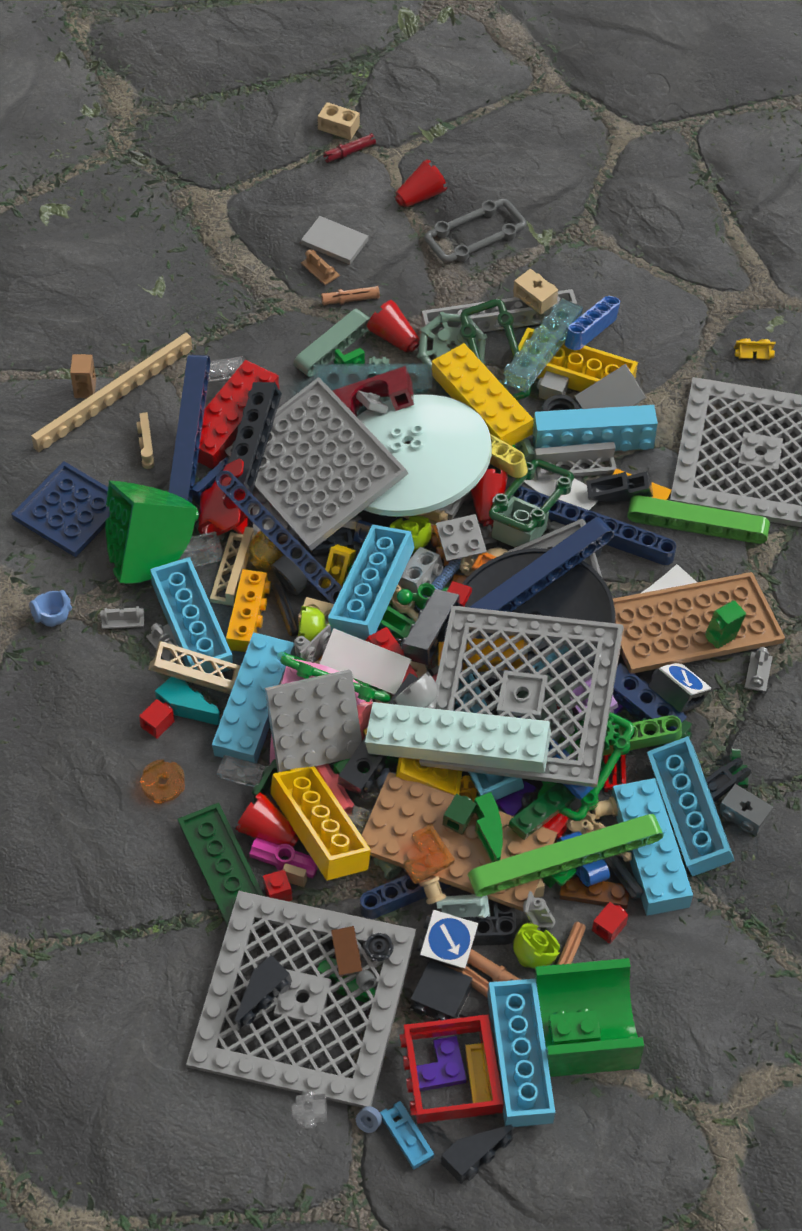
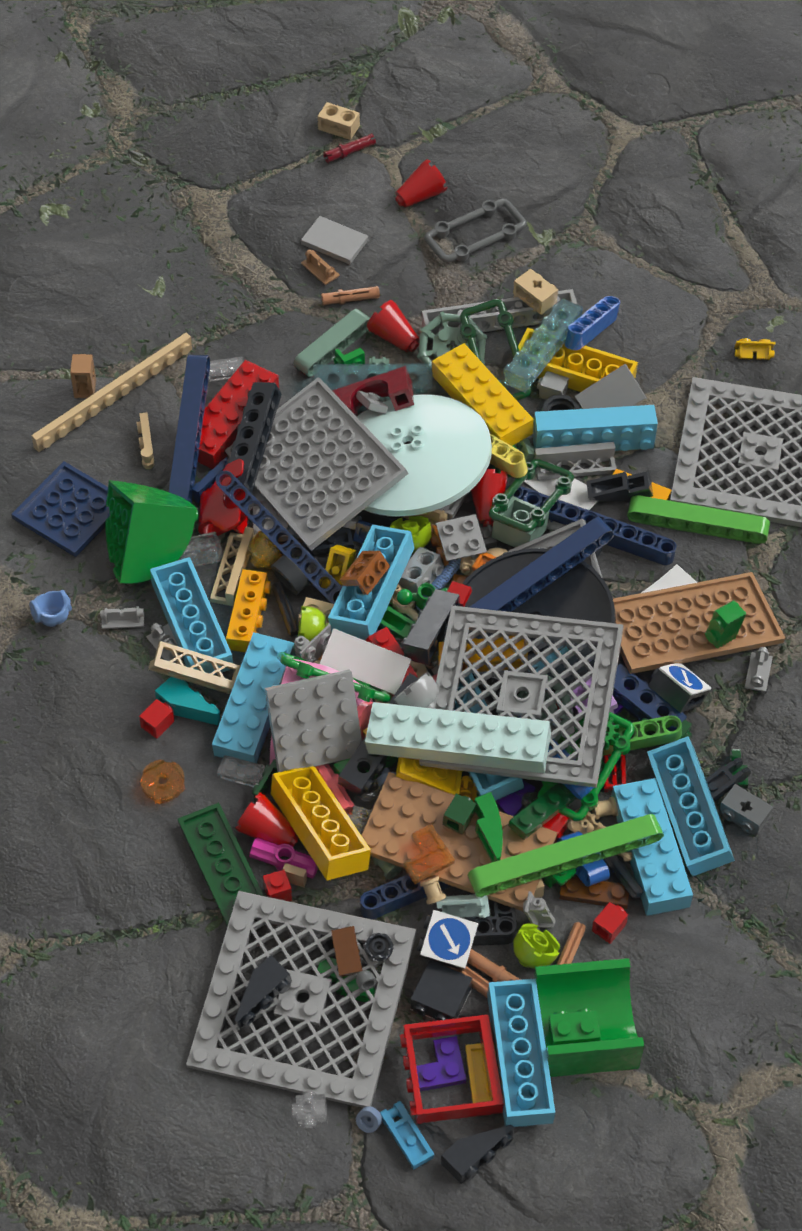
none -> dark orange bracket [340,551,390,595]

